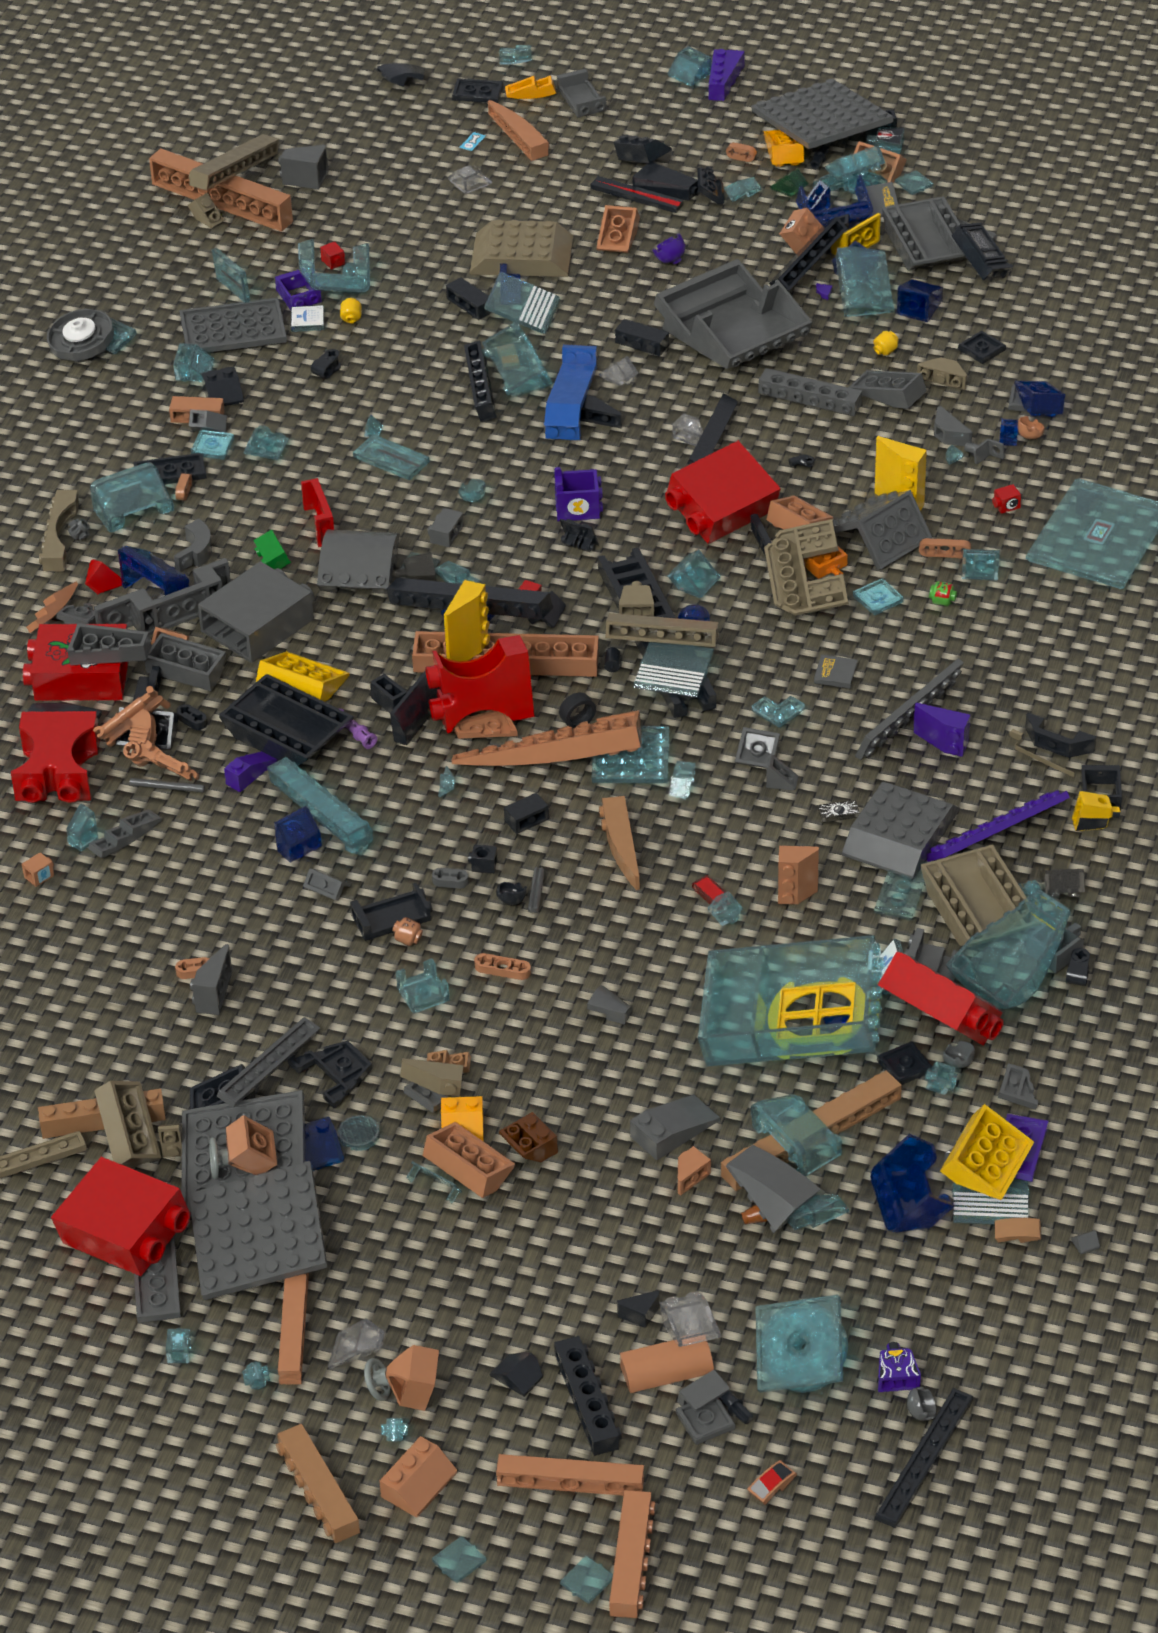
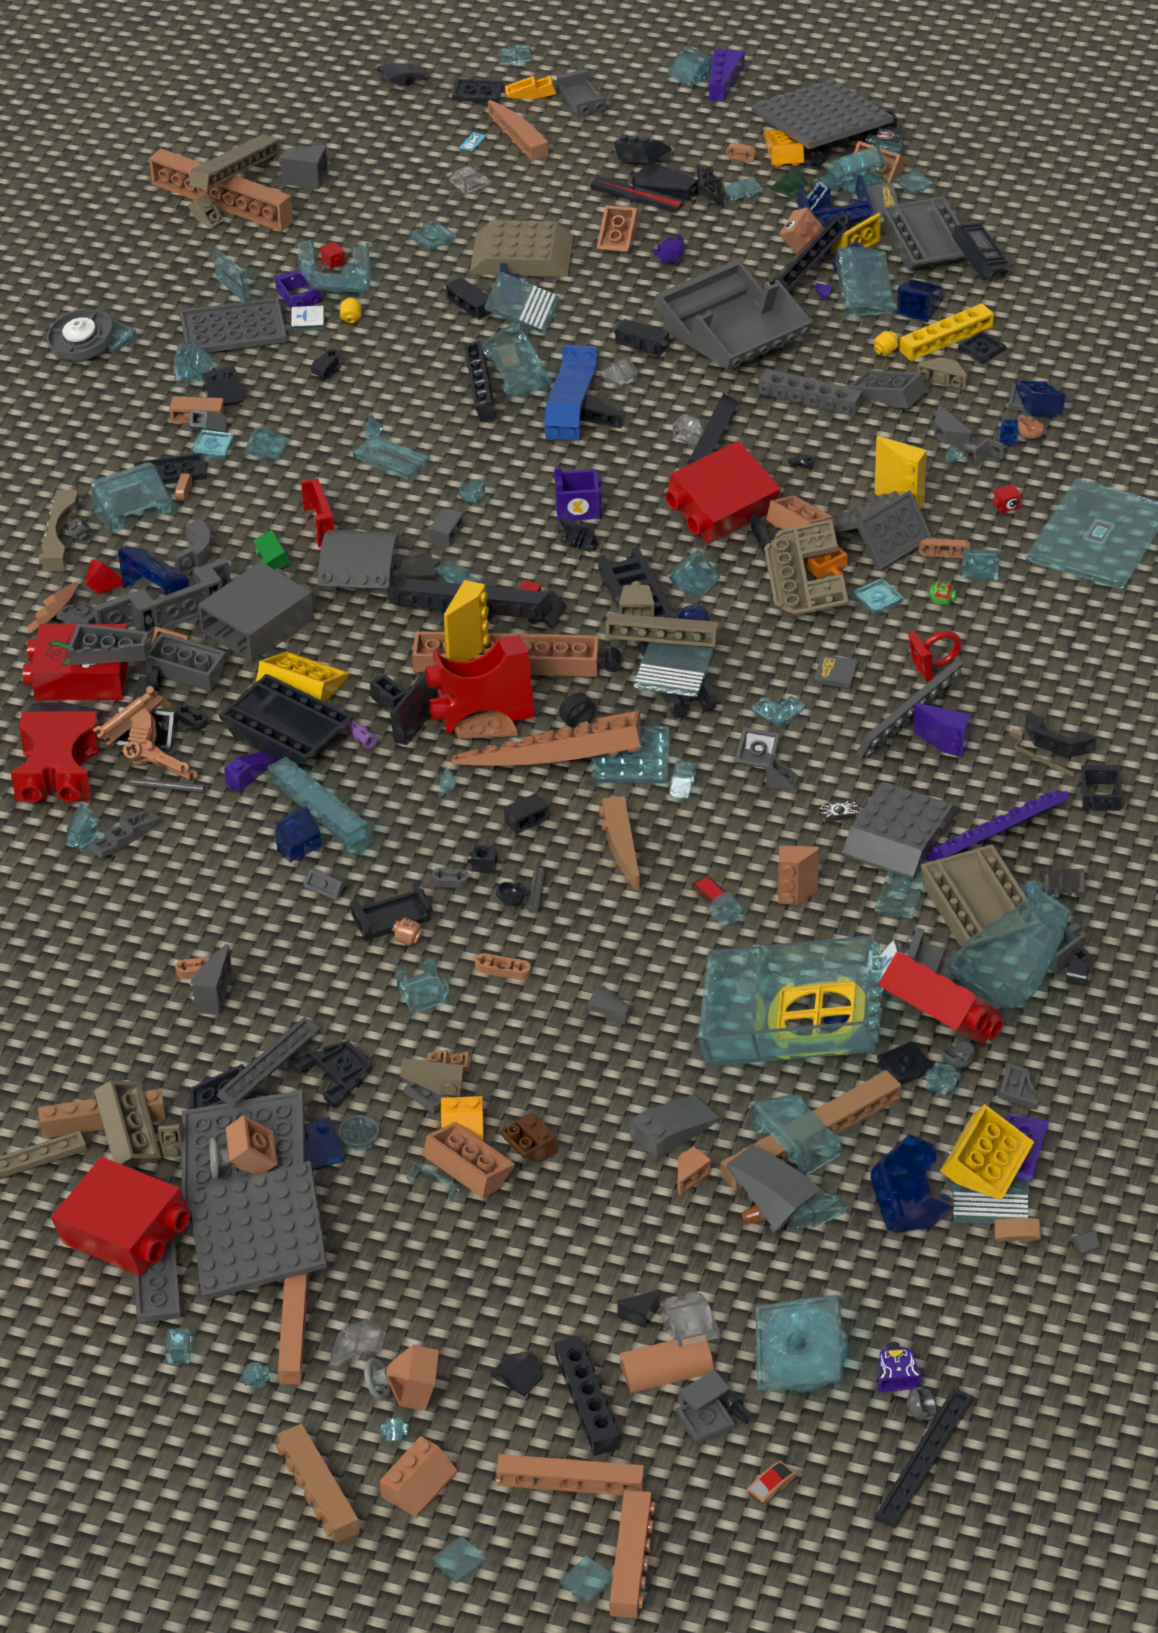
nougat brick [22,852,54,887] -> none
yellow torso [1072,791,1120,831] -> none
none -> clear light blue slope [409,221,456,251]
none -> yellow brick [899,303,994,361]
none -> red tile [908,631,961,682]

